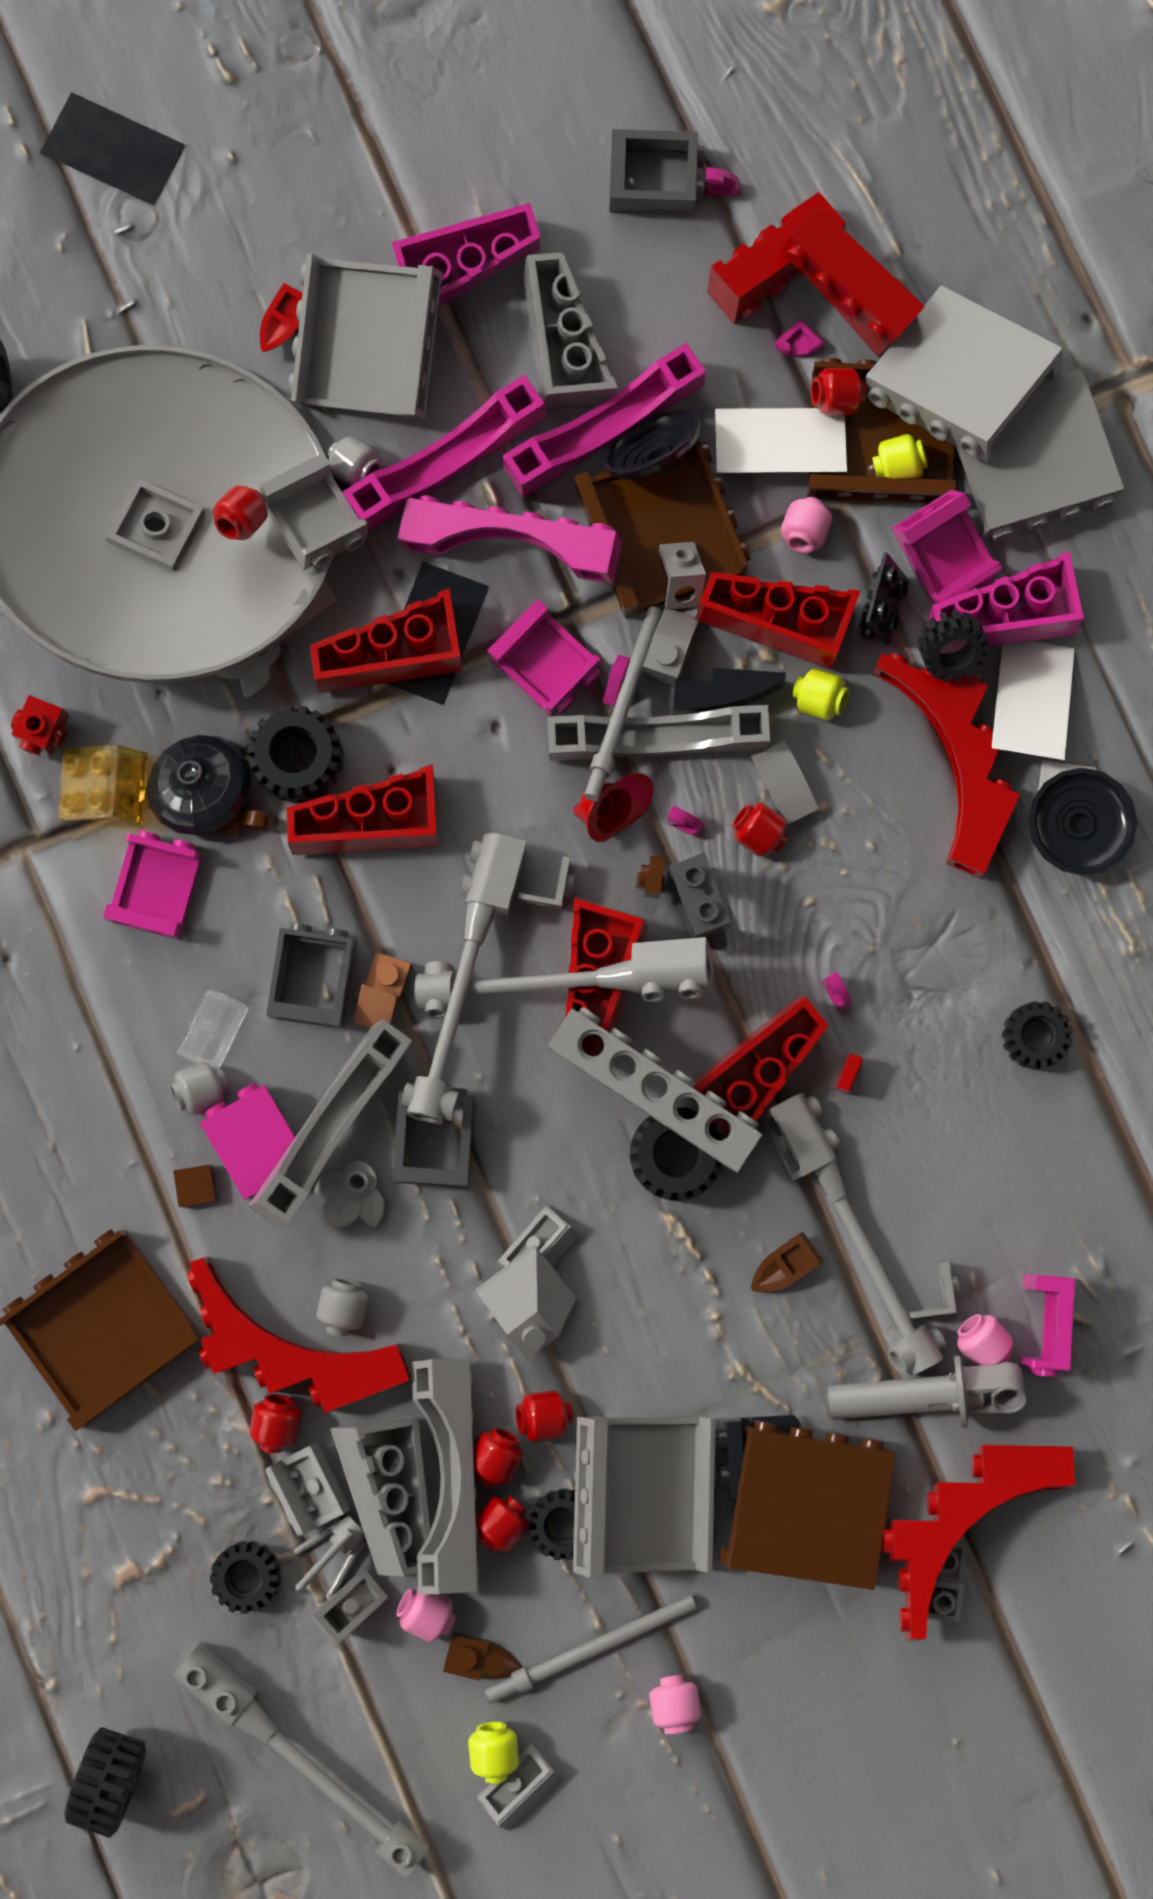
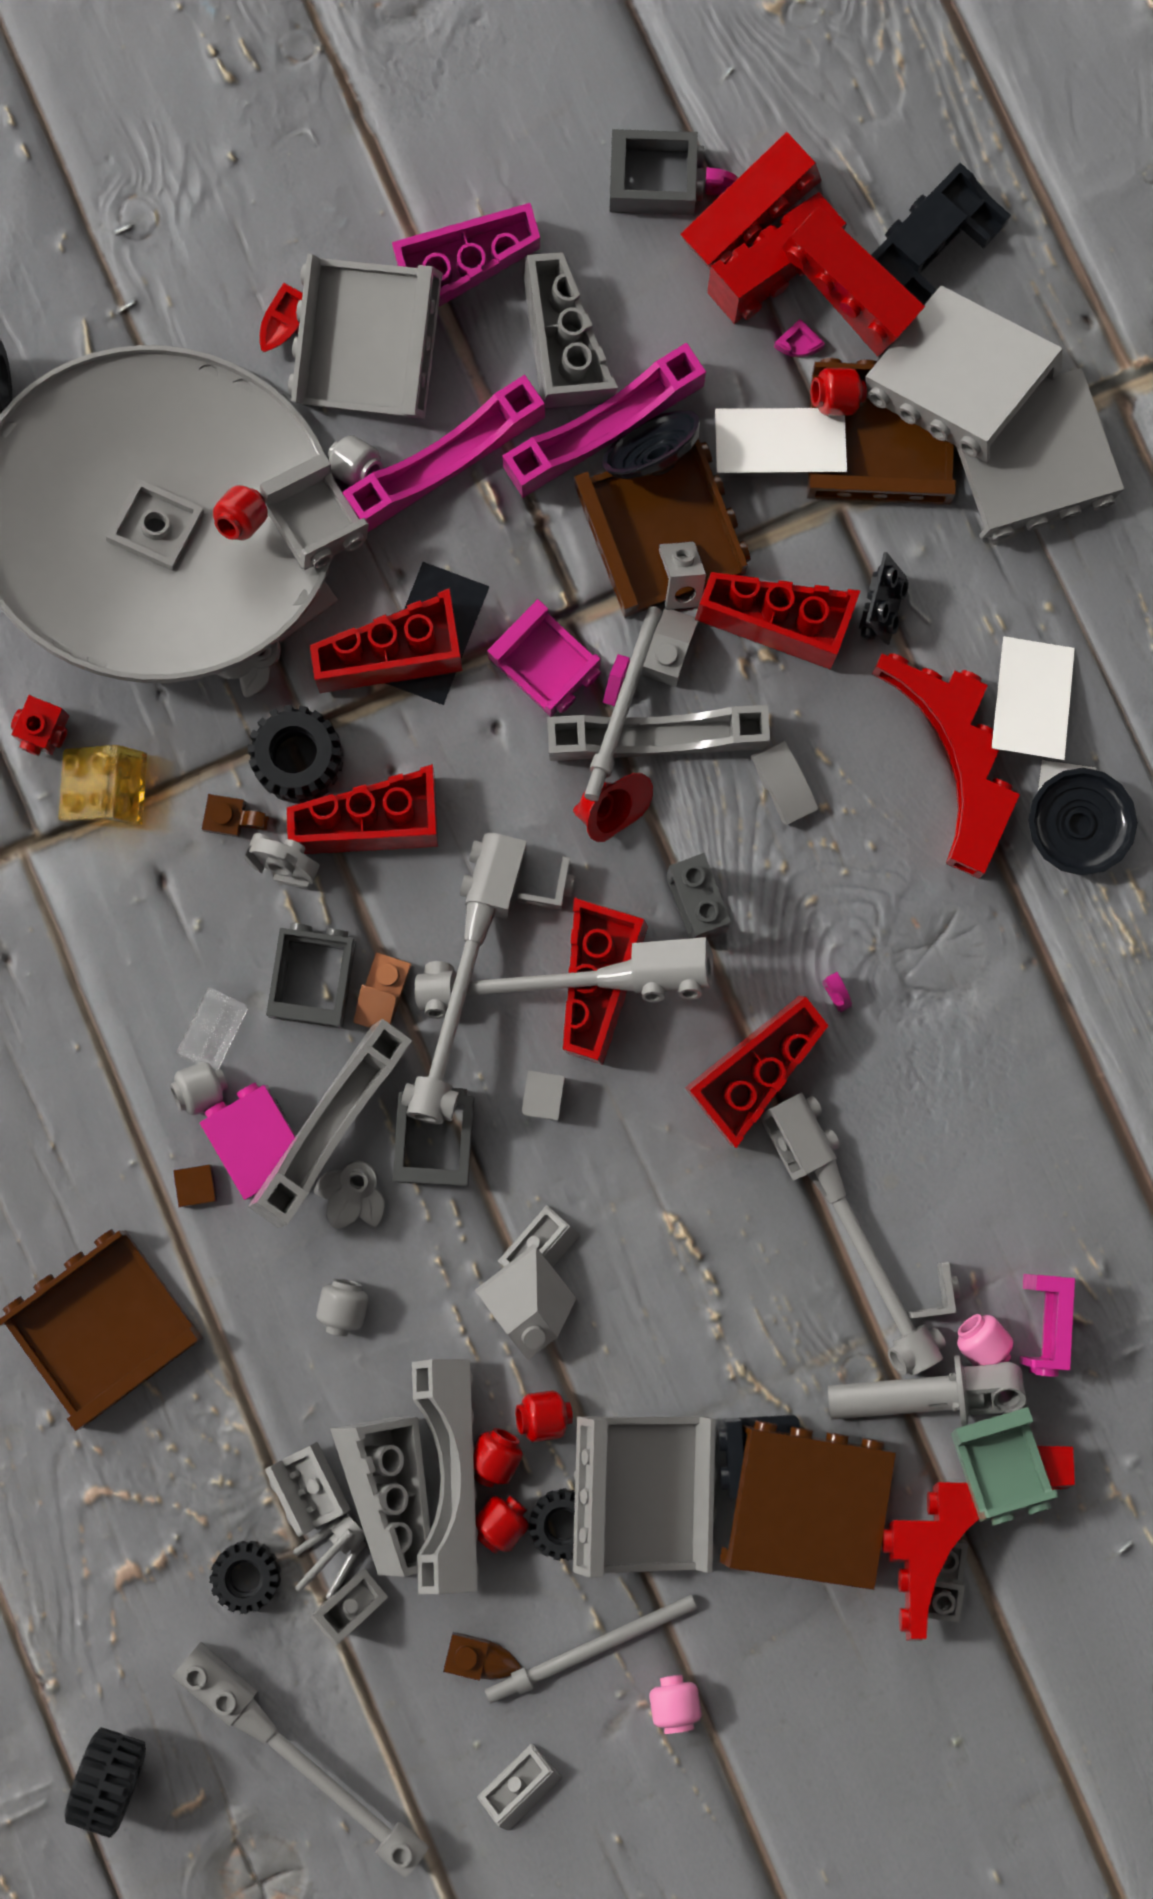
black sticker [40,92,184,205] -> none
dark pink panel [103,830,203,940] -> none
black hat [147,735,252,835] -> none
red arch [187,1257,412,1413] -> none
red head [249,1394,301,1454] -> none
bright pink head [396,1587,456,1642] -> none
dark pink arch [397,495,623,584] -> none
neon yellow head [468,1721,519,1784] -> none
light grey brick [547,1007,762,1173] -> none
black tyre [630,1107,722,1201] -> none
reddish brown plate [636,856,665,899] -> none
dark pink tile [667,805,705,838] -> none
black slope [672,668,786,716] -> none
red head [732,802,788,857] -> none
reddish brown plate [751,1232,824,1292] -> none
bright pink head [781,497,832,553] -> none
neon yellow head [793,668,850,721] -> none
red tile [833,1053,864,1094] -> none
neon yellow head [873,434,929,479] -> none
dark pink panel [891,489,1002,604] -> none
black tyre [918,610,990,683] -> none
dark pink wedge [927,551,1084,654] -> none
black tyre [1002,1001,1073,1069] -> none
none -> light grey plate [244,833,320,888]
none -> light grey panel [522,1071,565,1122]
none -> red wedge [680,132,822,269]
none -> black bracket [871,163,1011,305]
none -> sand green panel [950,1407,1059,1526]

